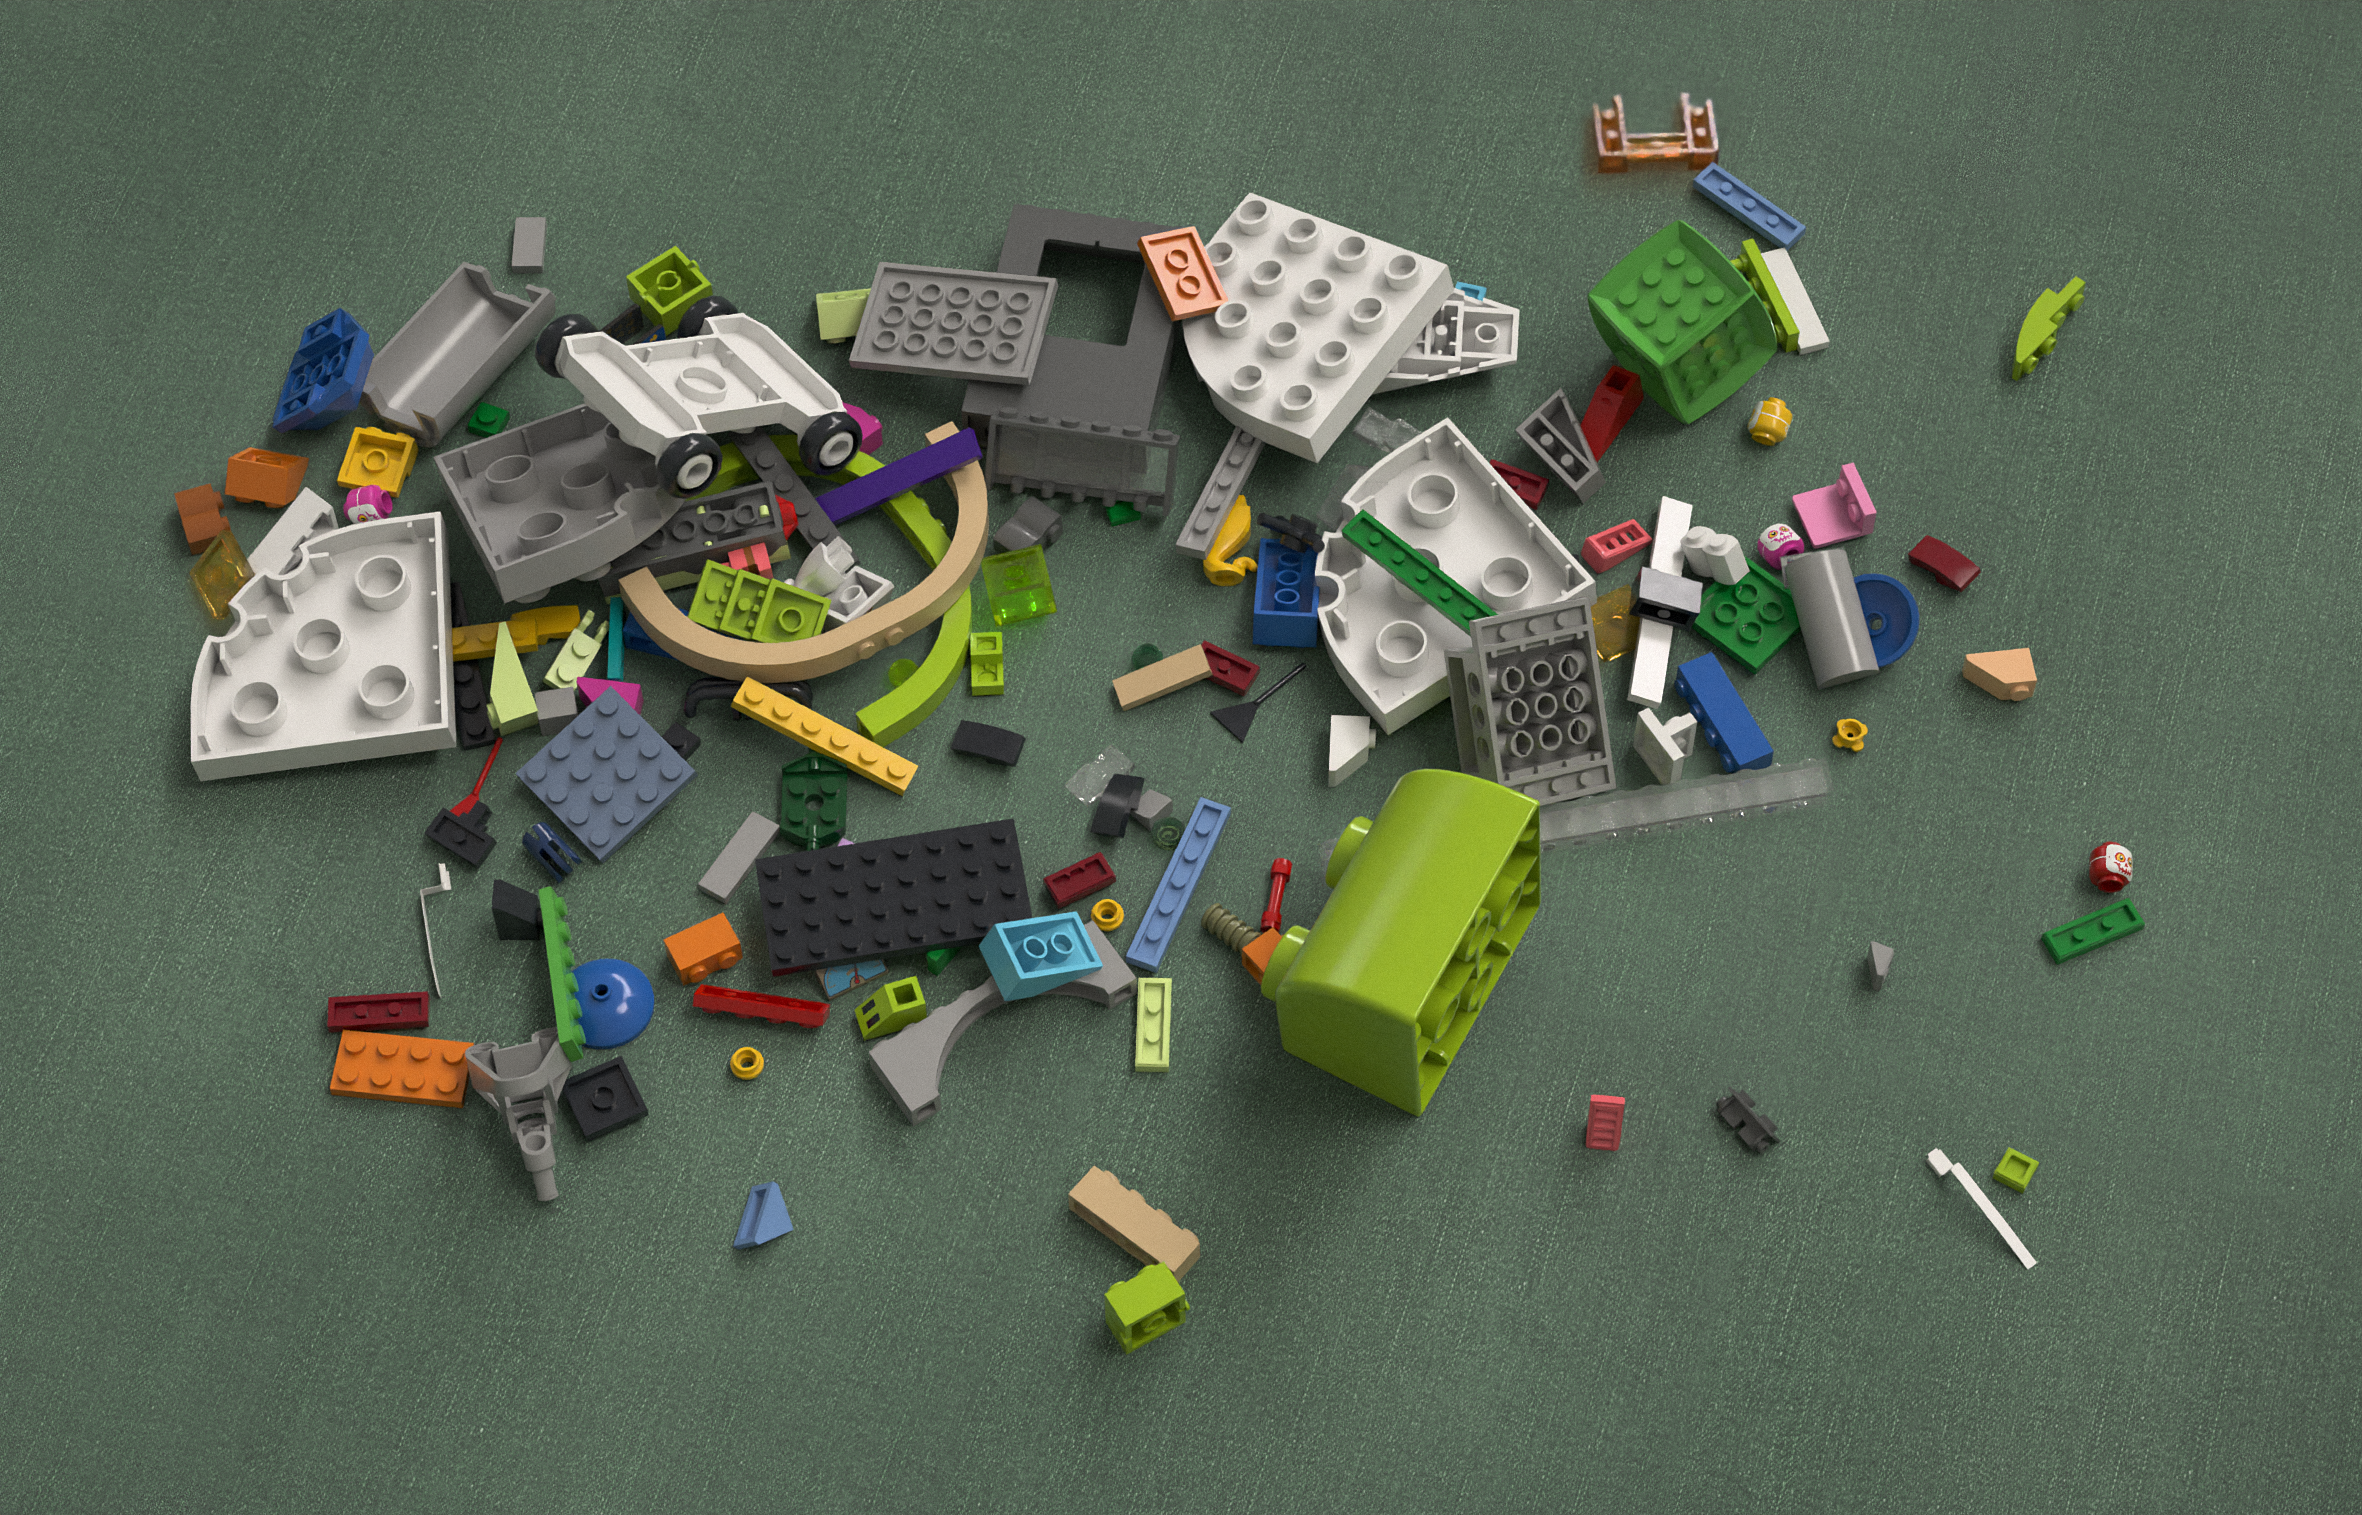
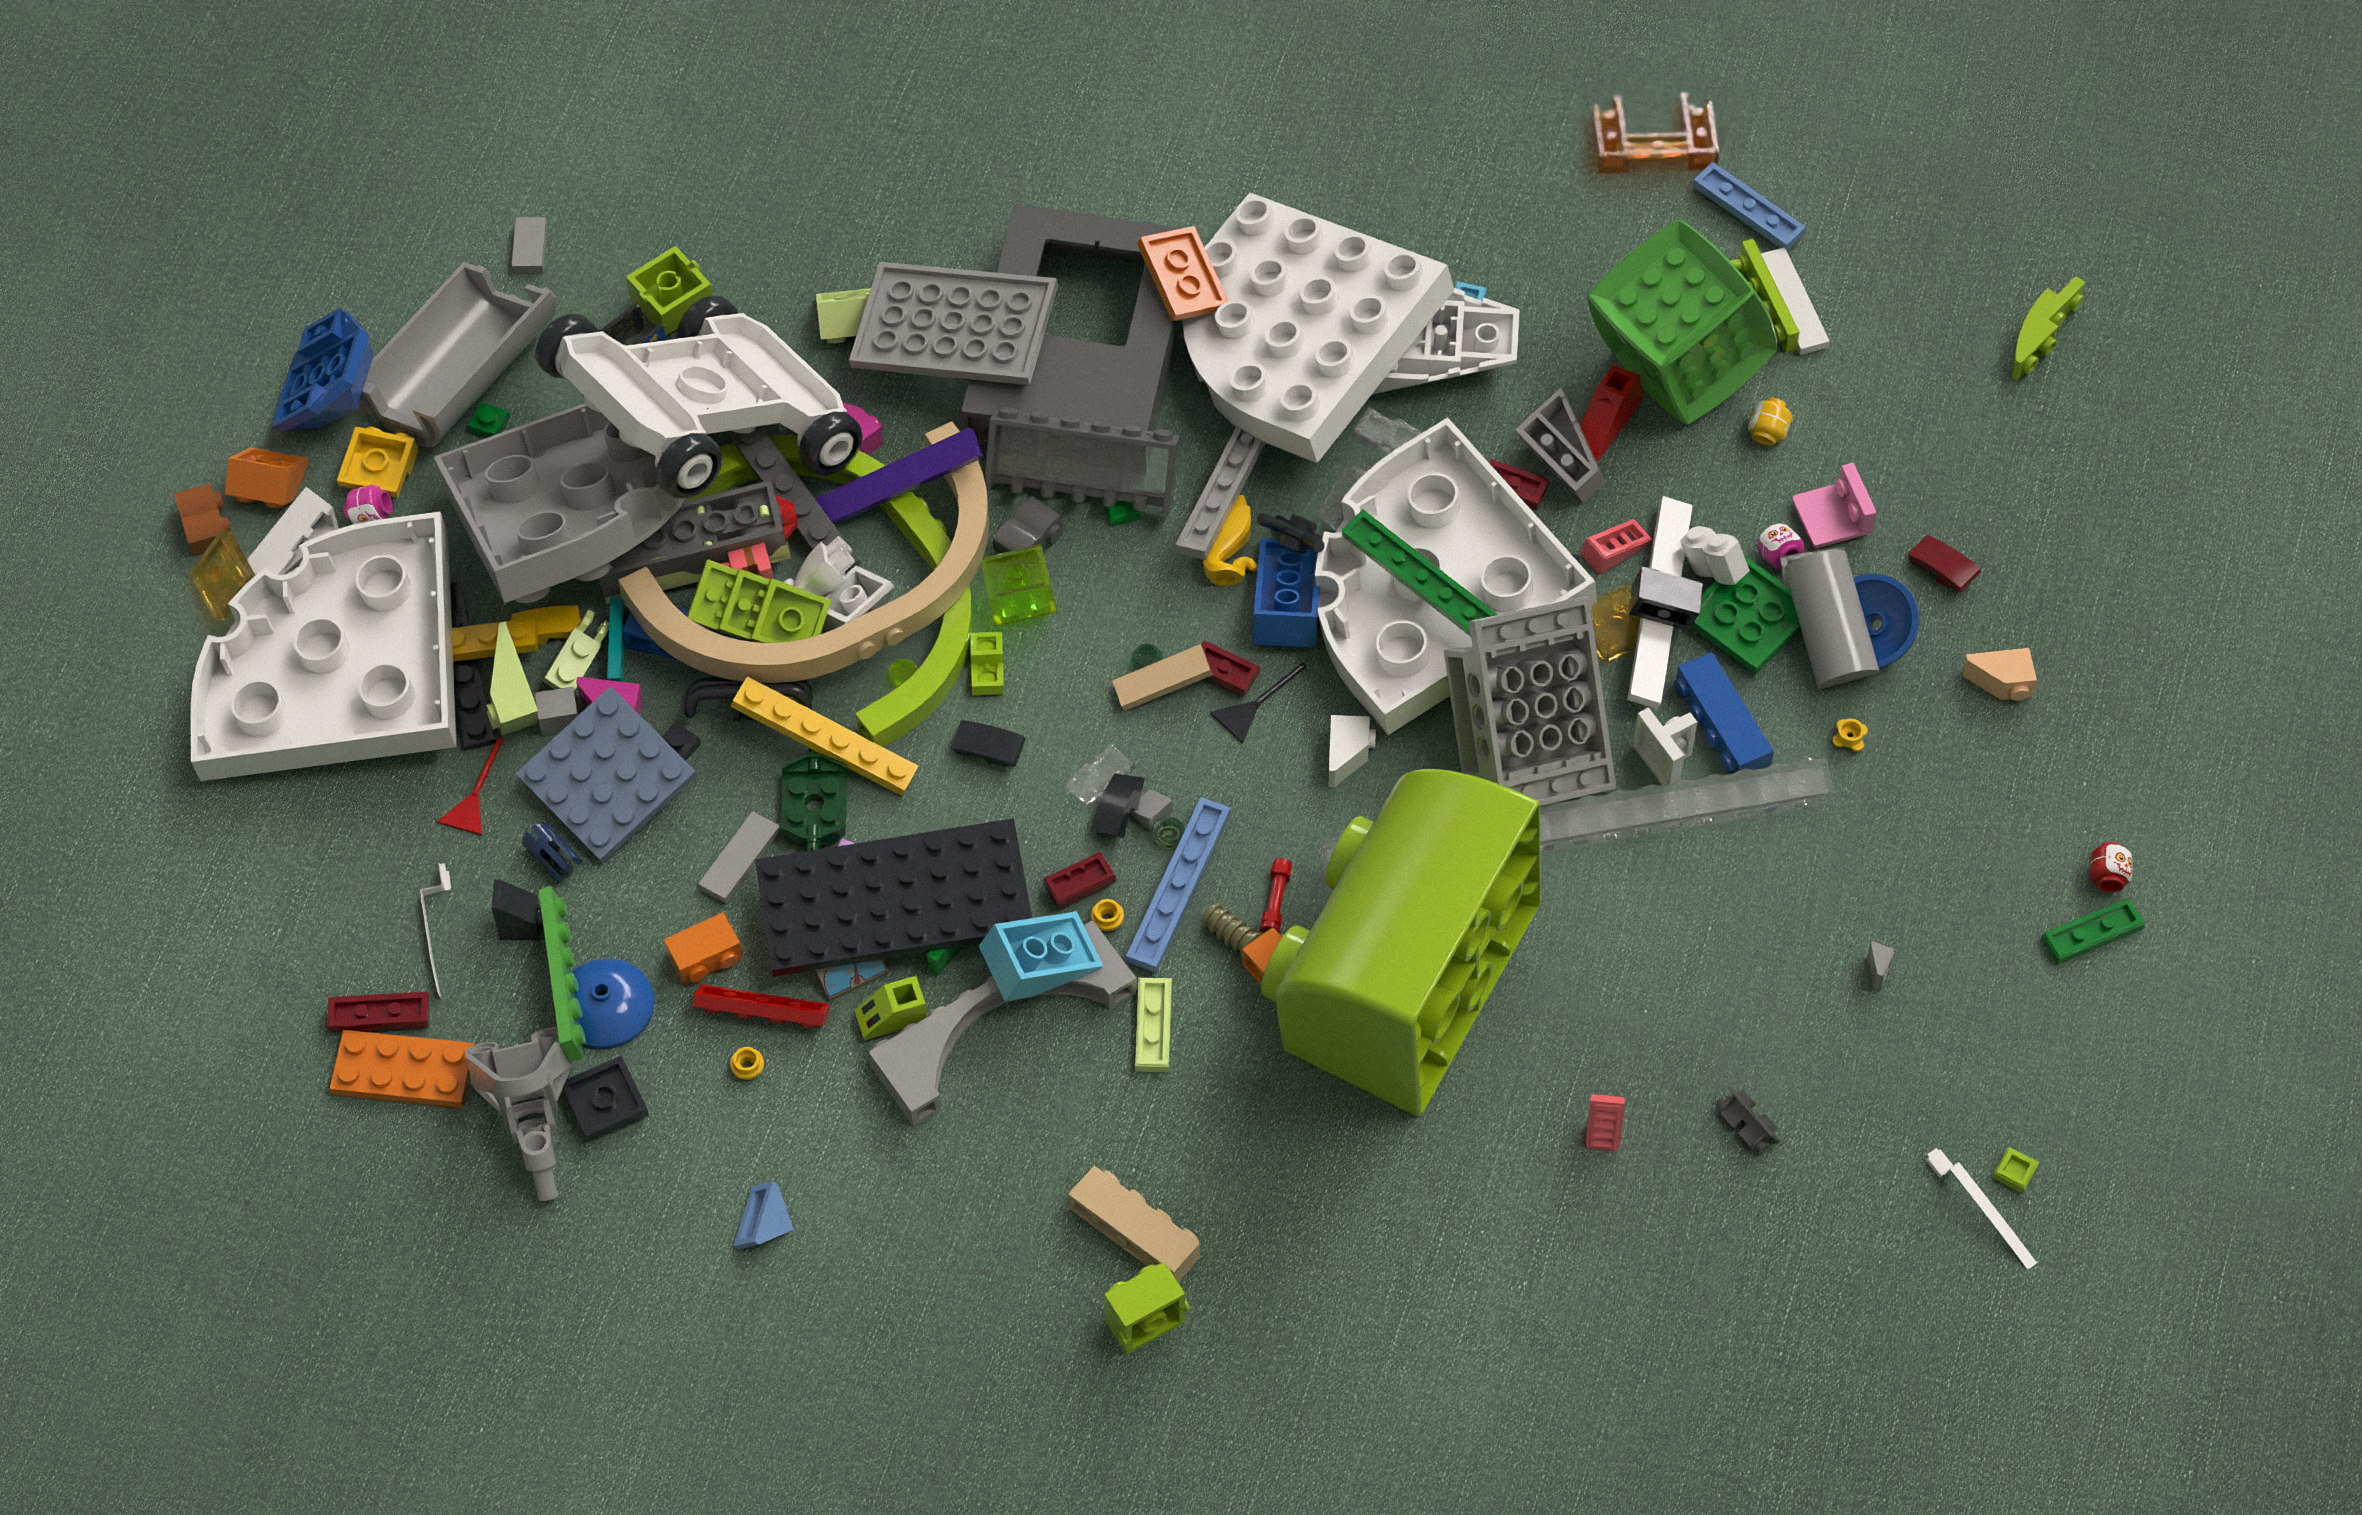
black hinge [424,800,497,869] -> none

